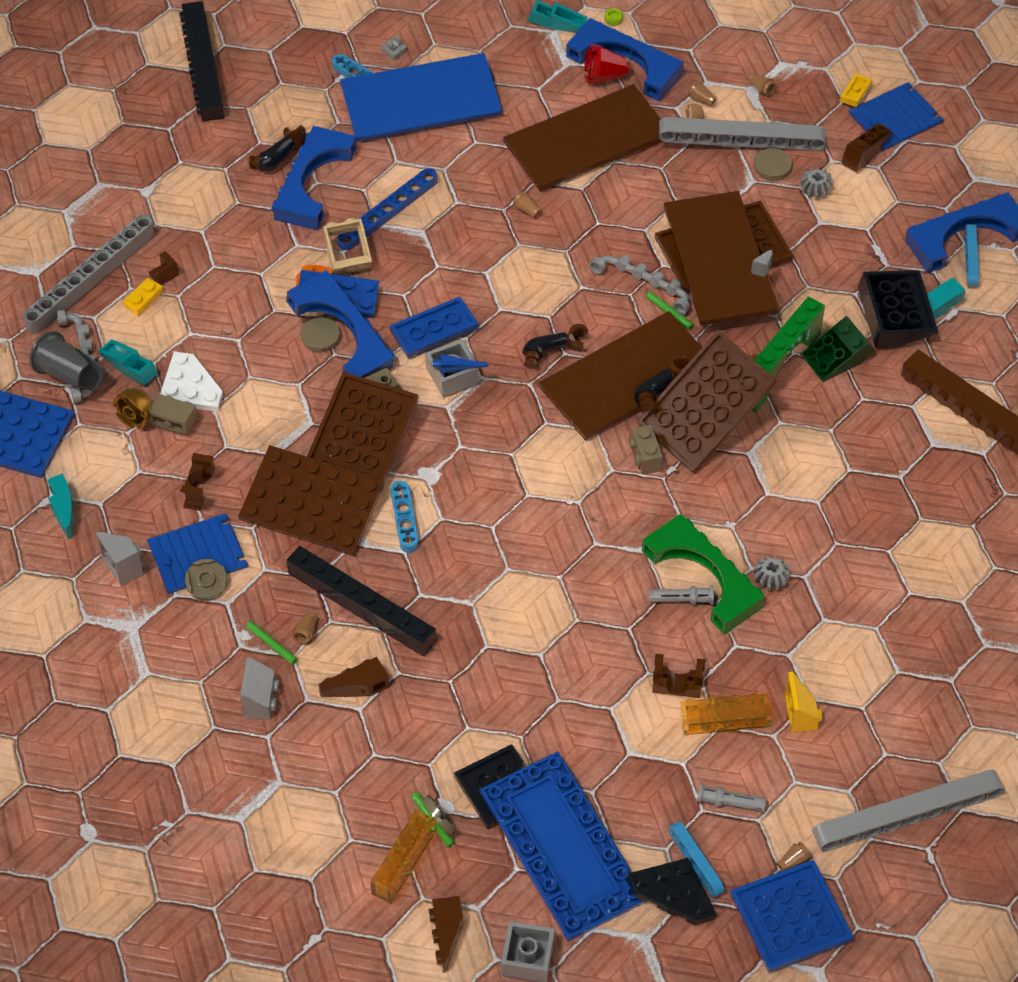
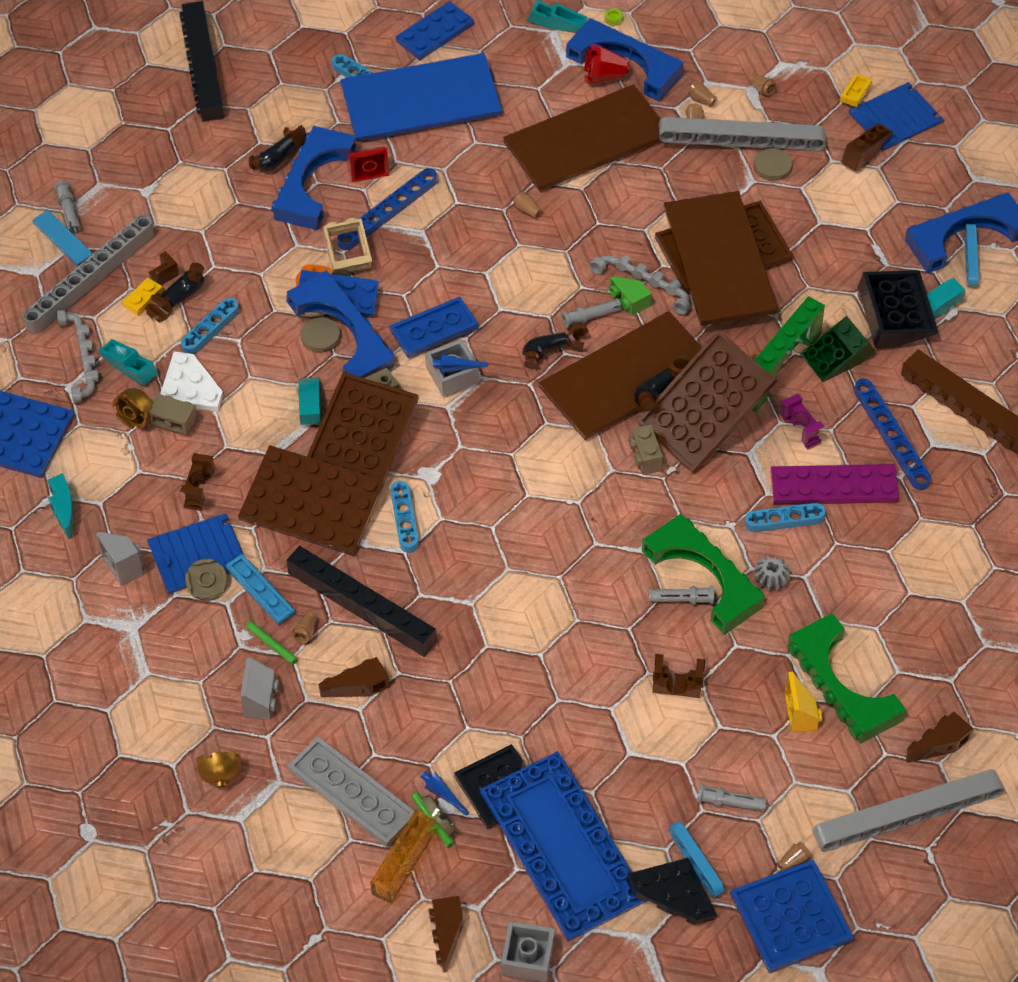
dark grey piece [29,331,105,391] -> none
light grey tile [381,35,407,61] -> none
bright green piece [646,291,694,330] -> none
clear yellow brick [680,693,772,735] -> none
light grey slope [751,250,773,277] -> none
light grey gear [800,167,833,200] -> none
none -> dark azure tile [32,210,93,267]
none -> light grey pin [54,181,81,234]
none -> piece [144,263,204,322]
none -> dark azure beam [181,298,239,354]
none -> pearl gold cylinder [196,752,241,788]
none -> dark azure tile [225,554,295,626]
none -> light grey plate [287,736,417,847]
none -> teal slope [299,377,321,425]
none -> red slope [346,146,389,182]
none -> blue plate [395,1,474,60]
none -> blue piece [421,771,469,815]
none -> light grey pin [561,298,621,329]
none -> bright green slope [609,276,652,316]
none -> dark azure beam [745,503,825,532]
none -> magenta plate [770,464,899,505]
none -> magenta piece [780,394,824,450]
none -> green arch [787,613,907,744]
none -> blue beam [854,378,931,490]
none -> reddish brown slope [906,711,974,763]

